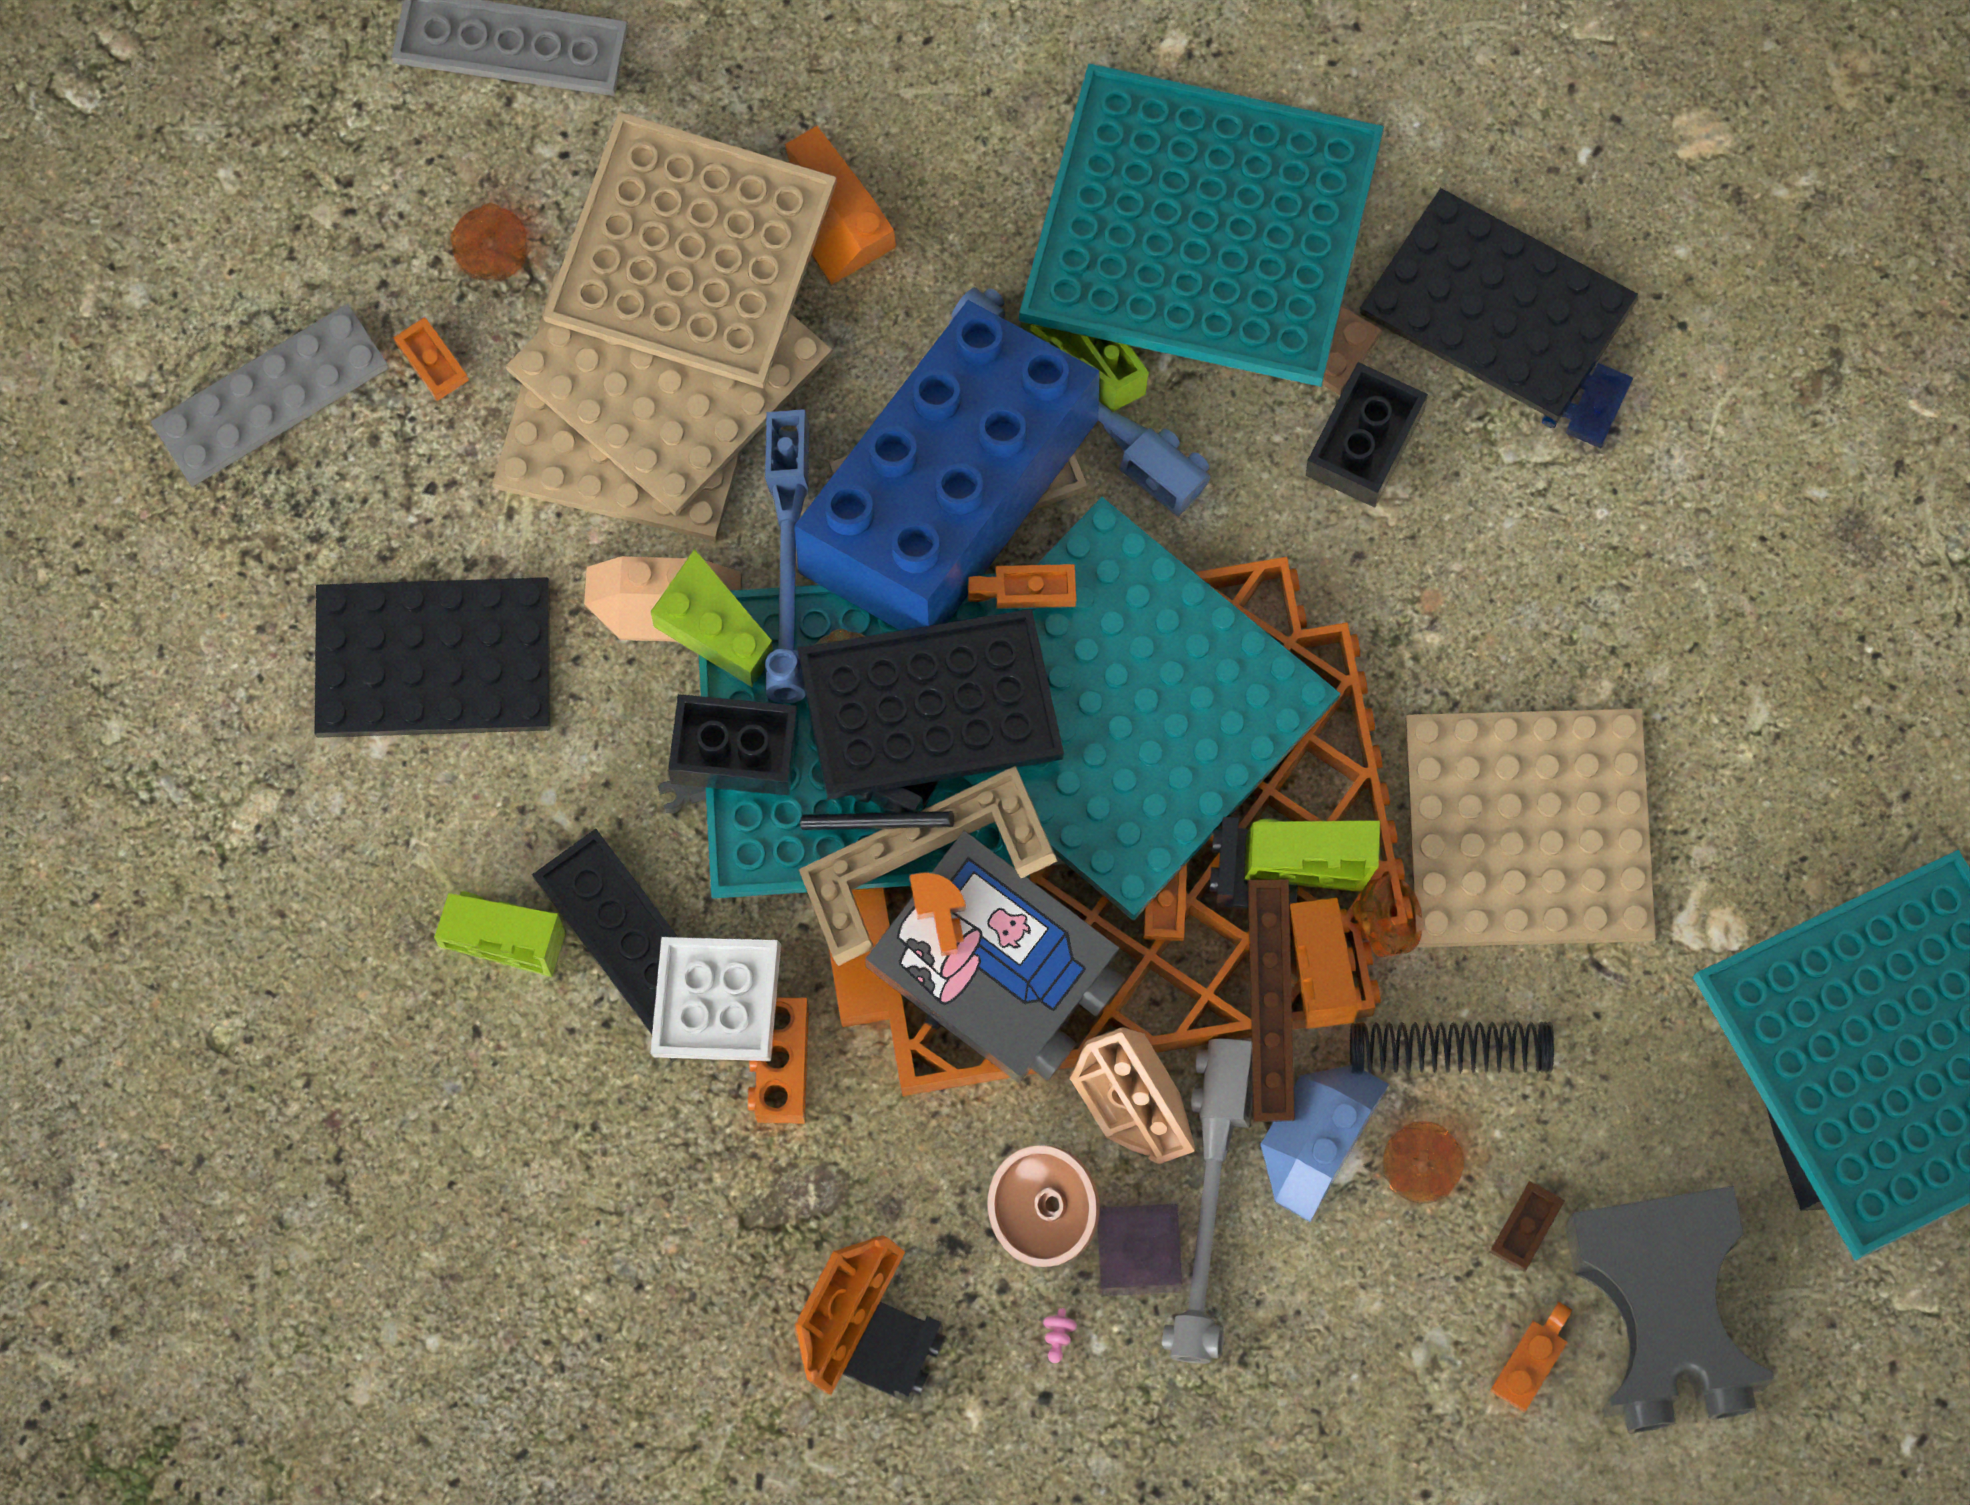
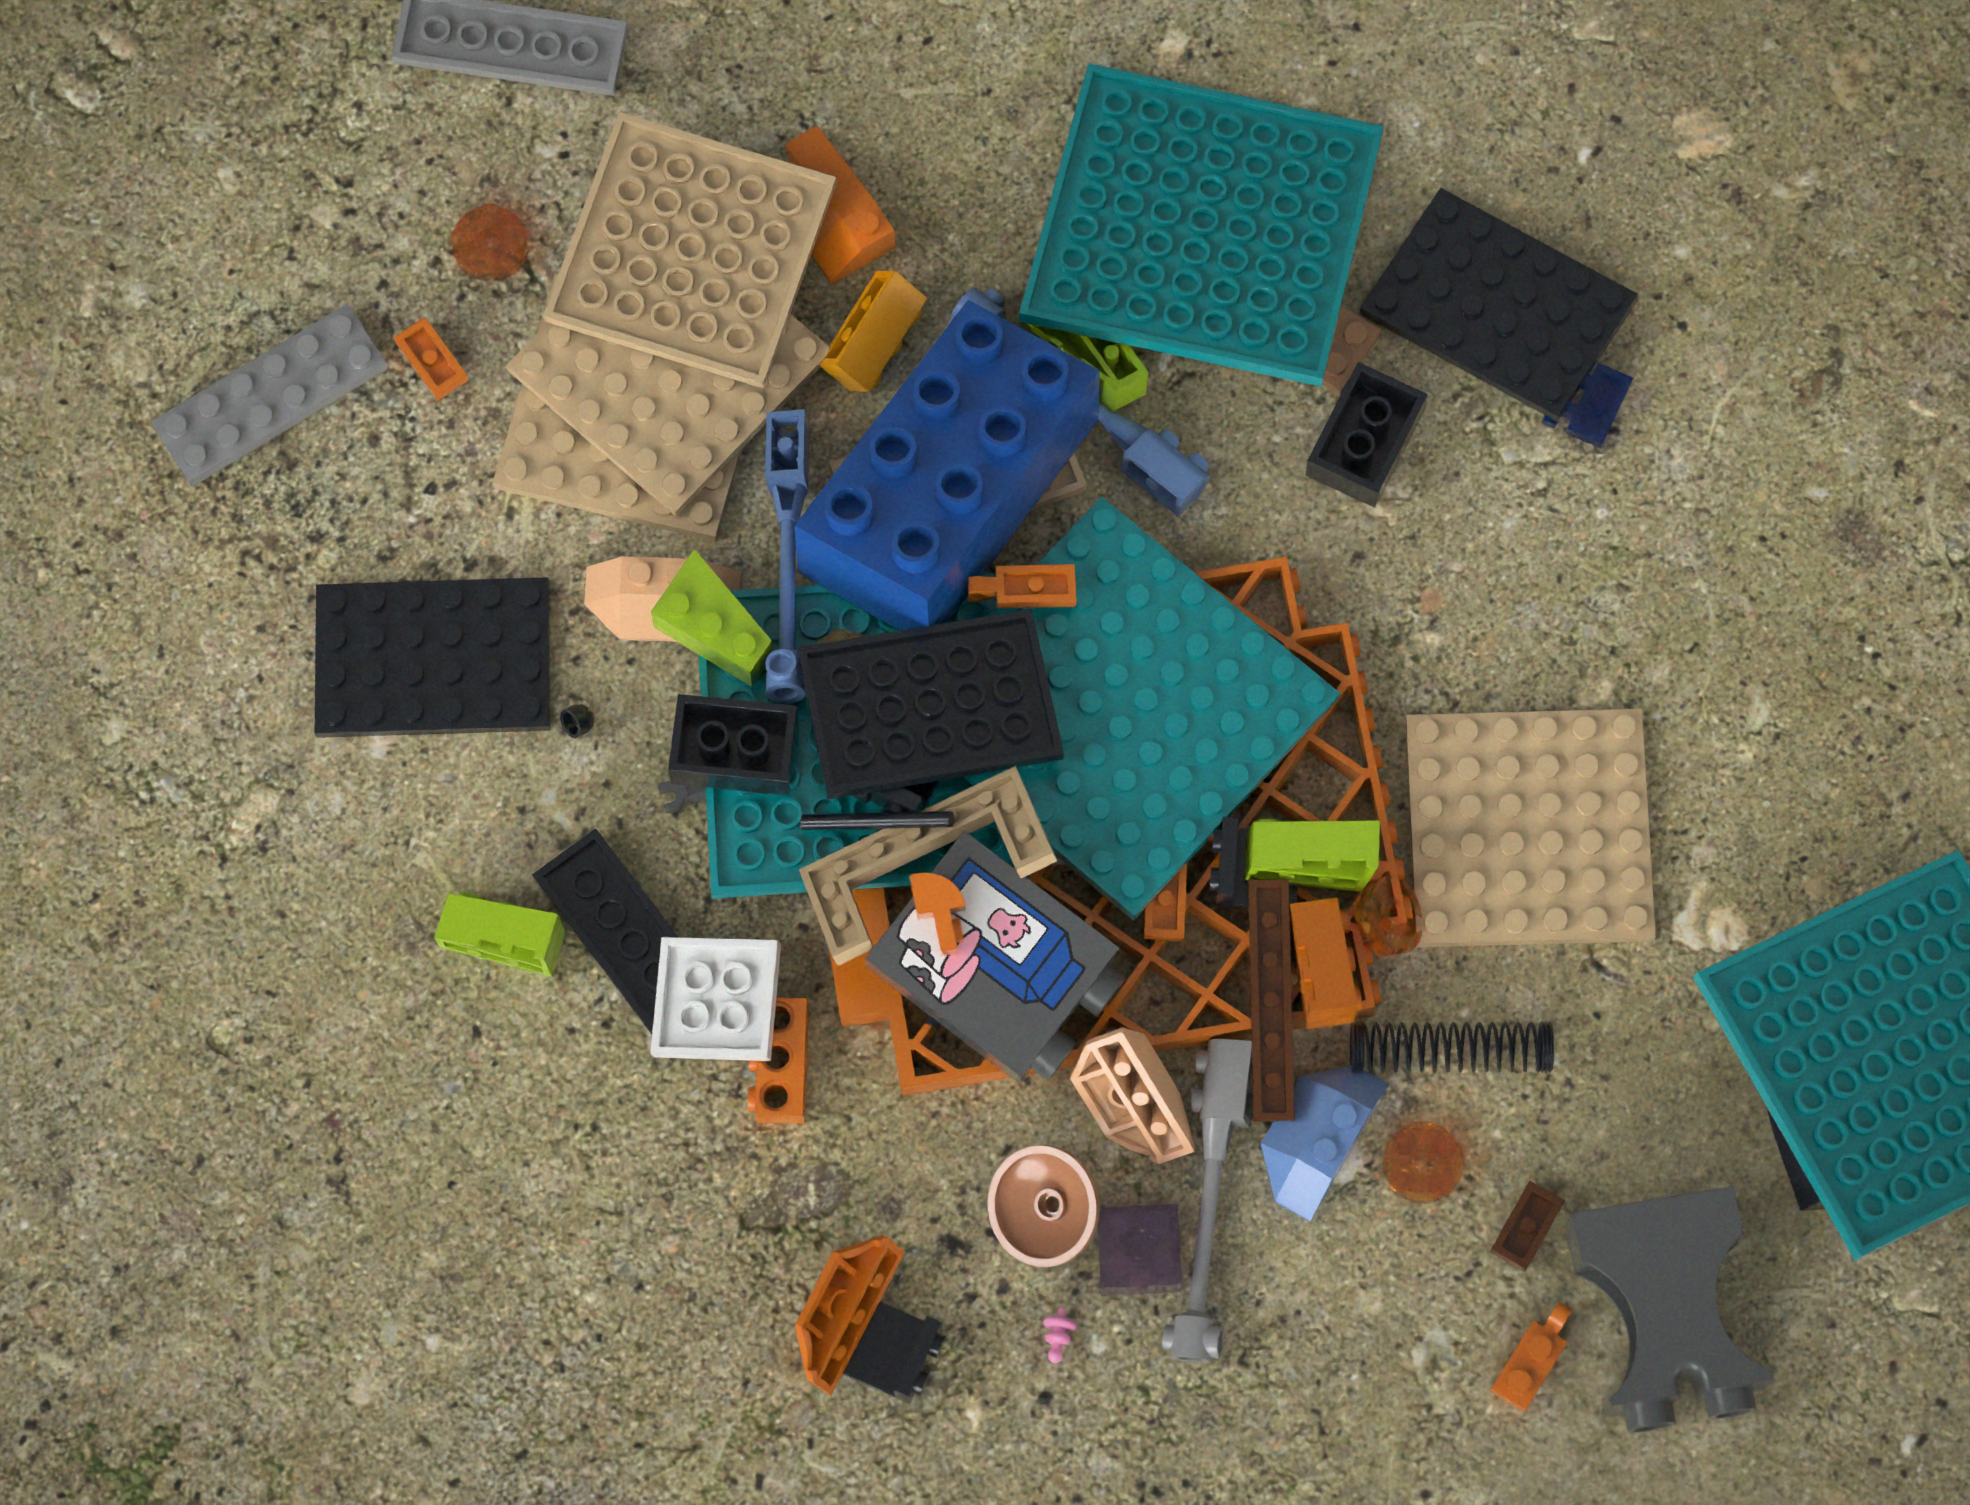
none -> black hinge [560,704,594,738]
none -> light orange brick [819,271,927,392]

